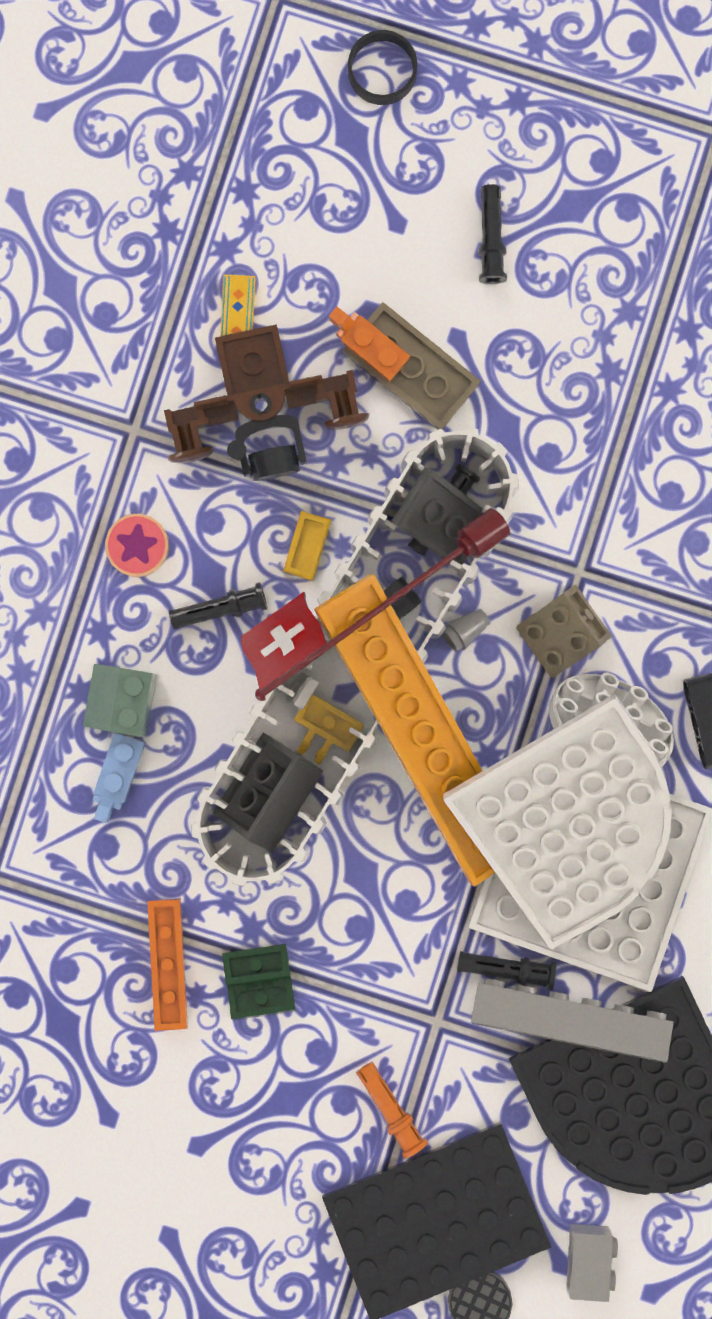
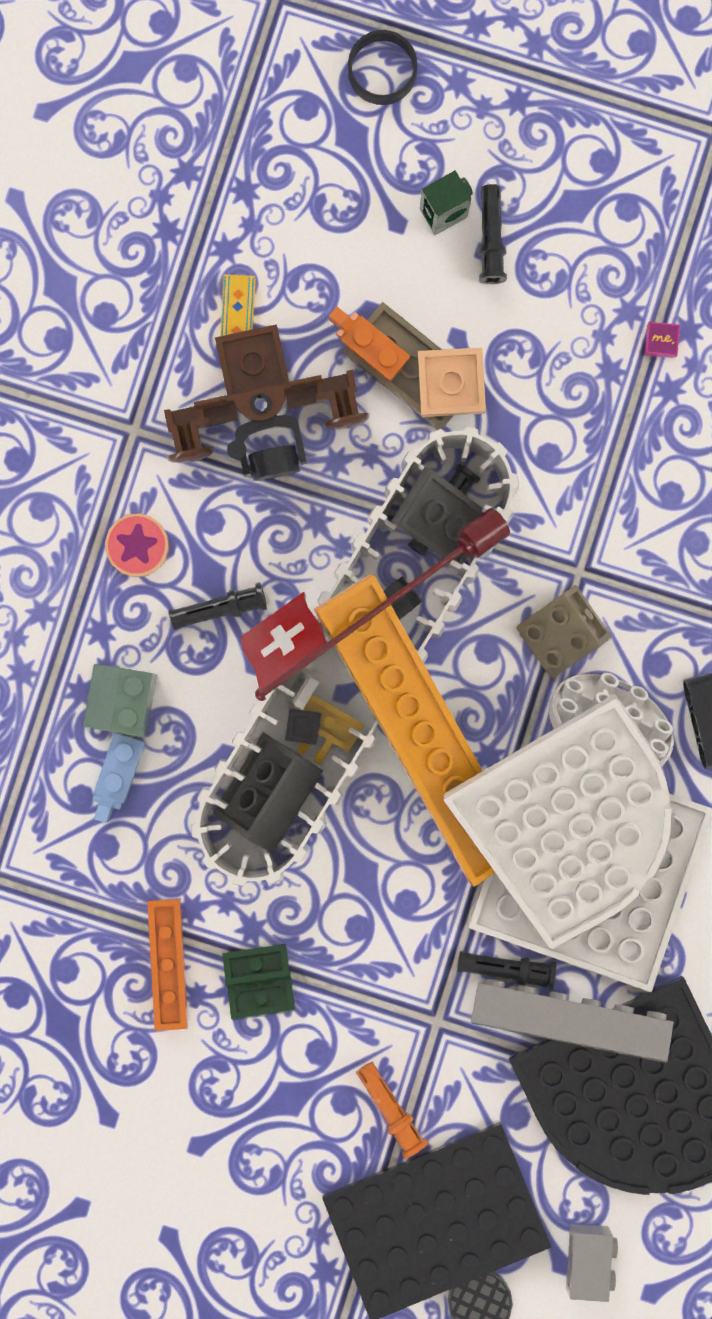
yellow tile [283,511,332,581] -> none
light grey cone [442,609,491,652] -> none
none -> black tile [285,708,322,745]
none -> light nougat plate [418,347,486,417]
none -> dark green brick [419,170,473,235]
none -> magenta tile [644,322,680,358]

